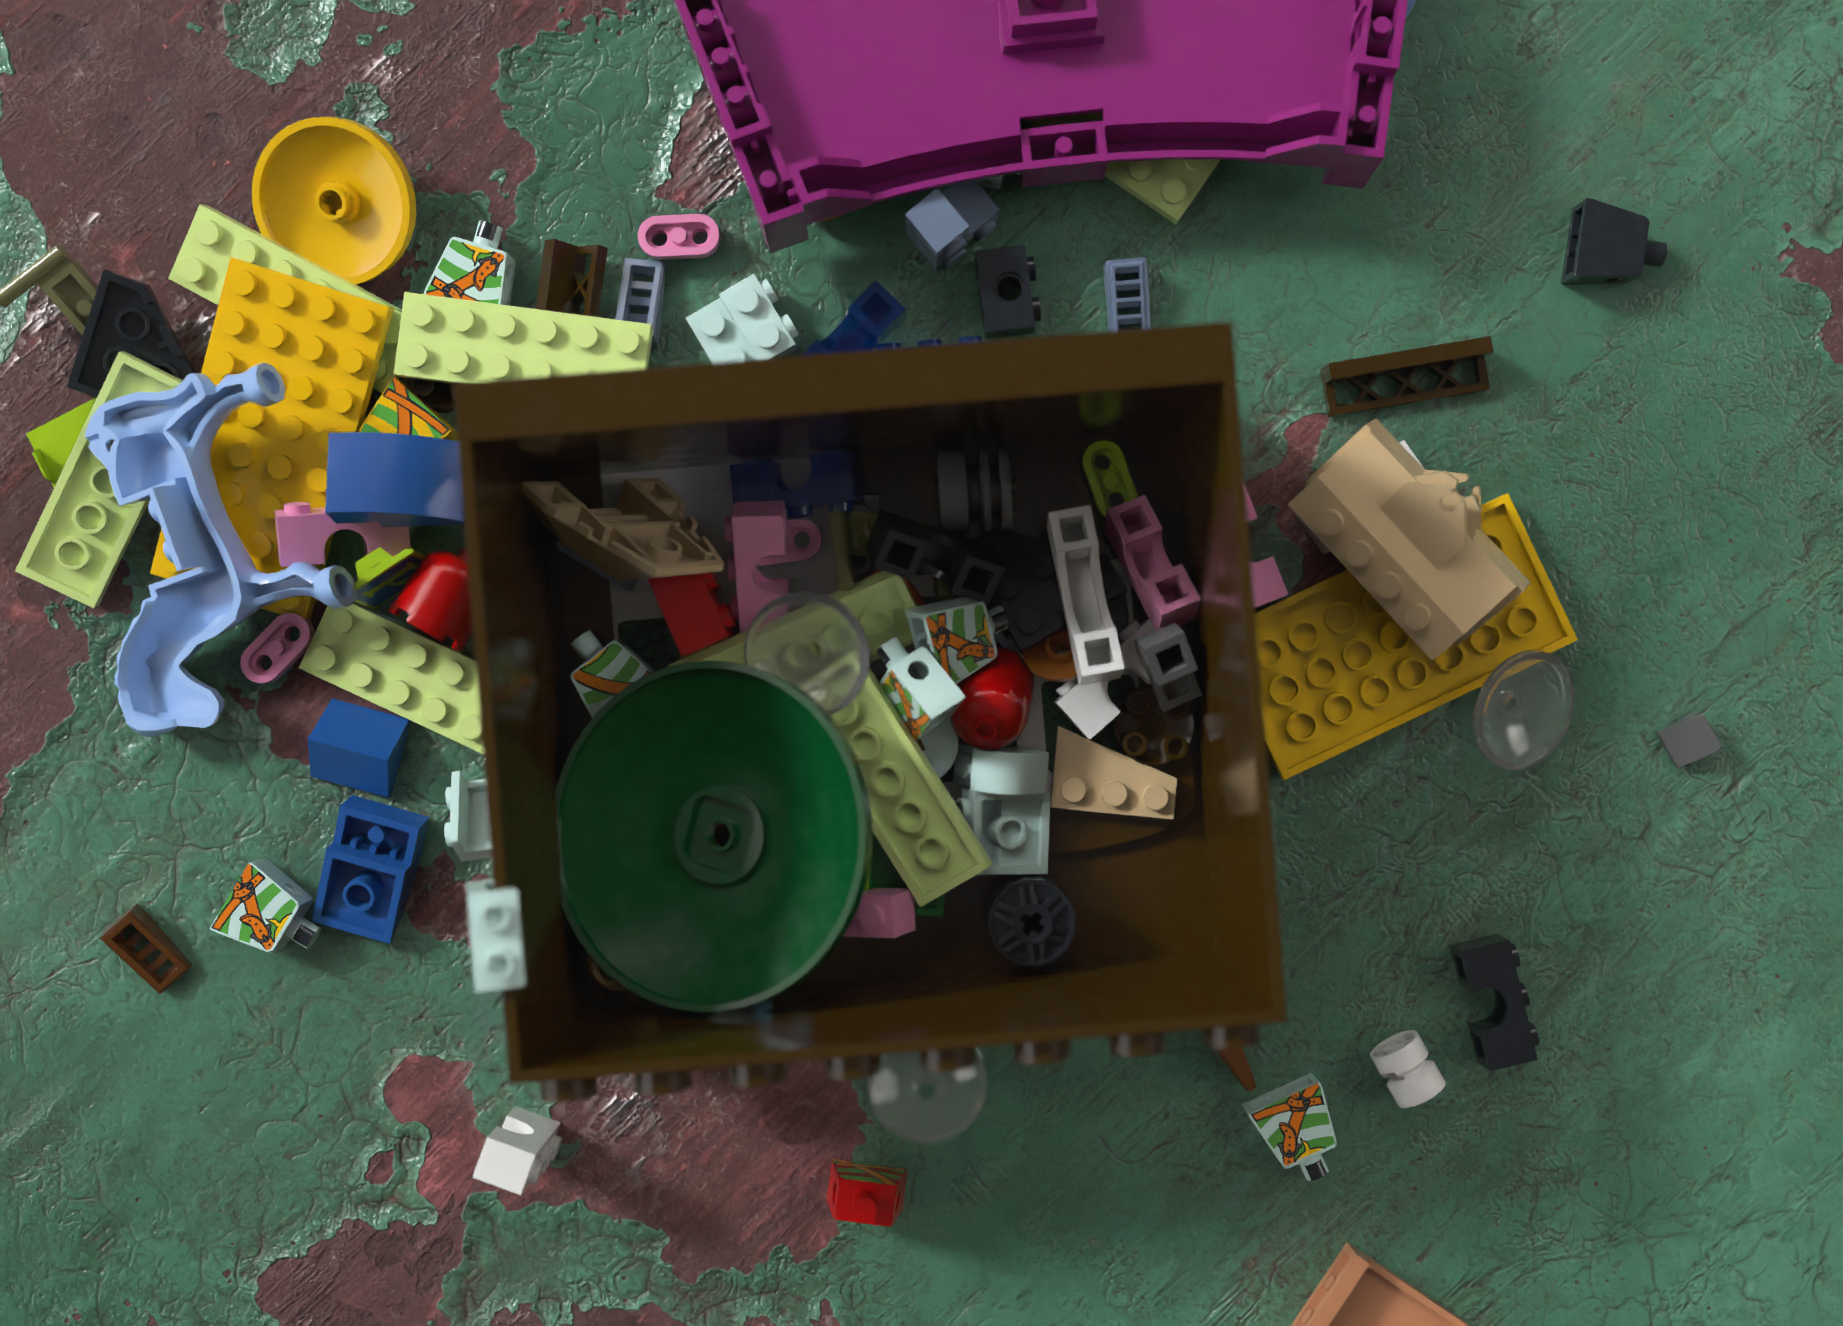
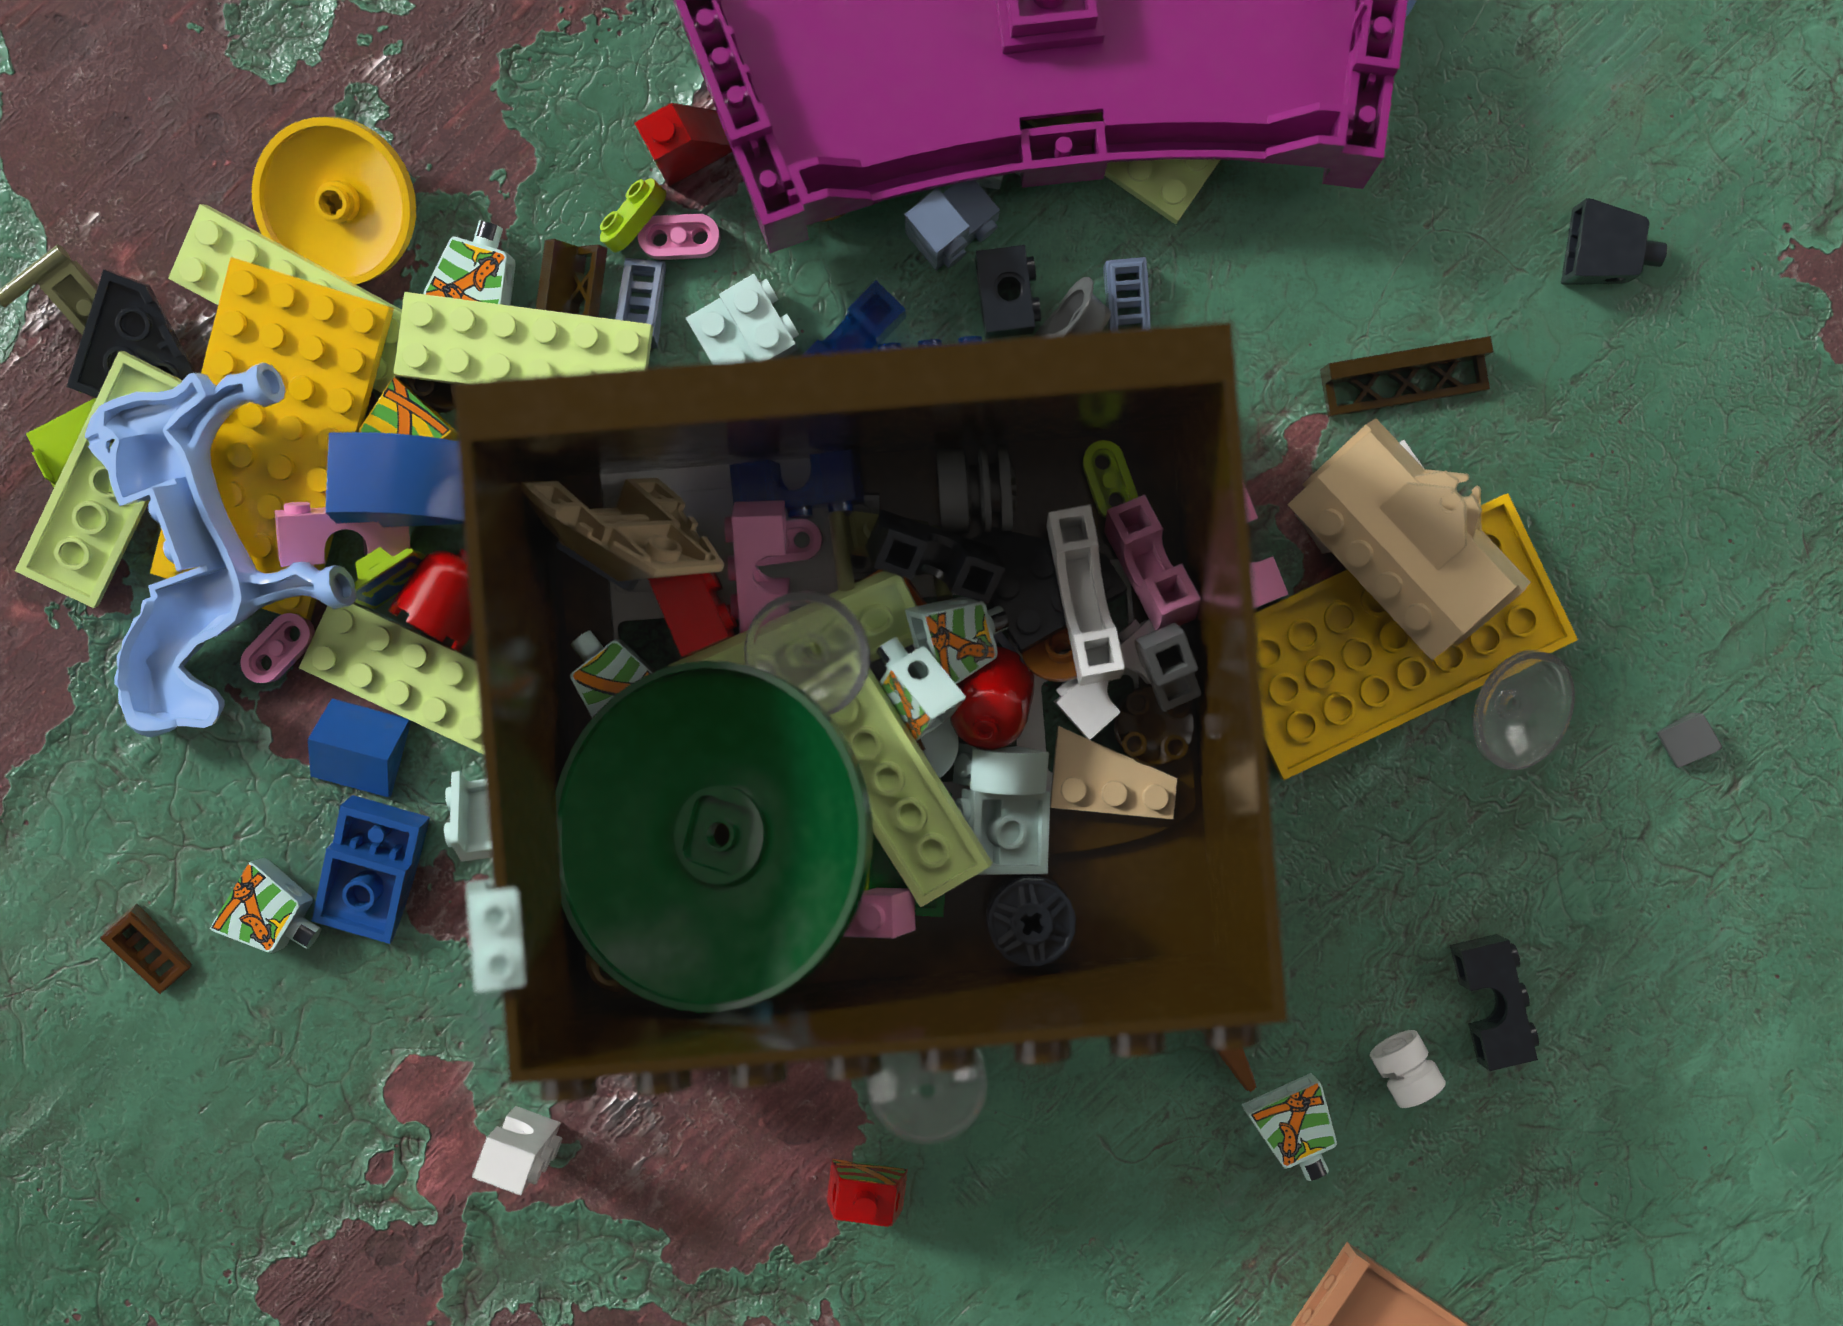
none -> lime plate [600,178,666,253]
none -> red slope [634,103,732,187]
none -> dark grey piece [1033,277,1111,337]

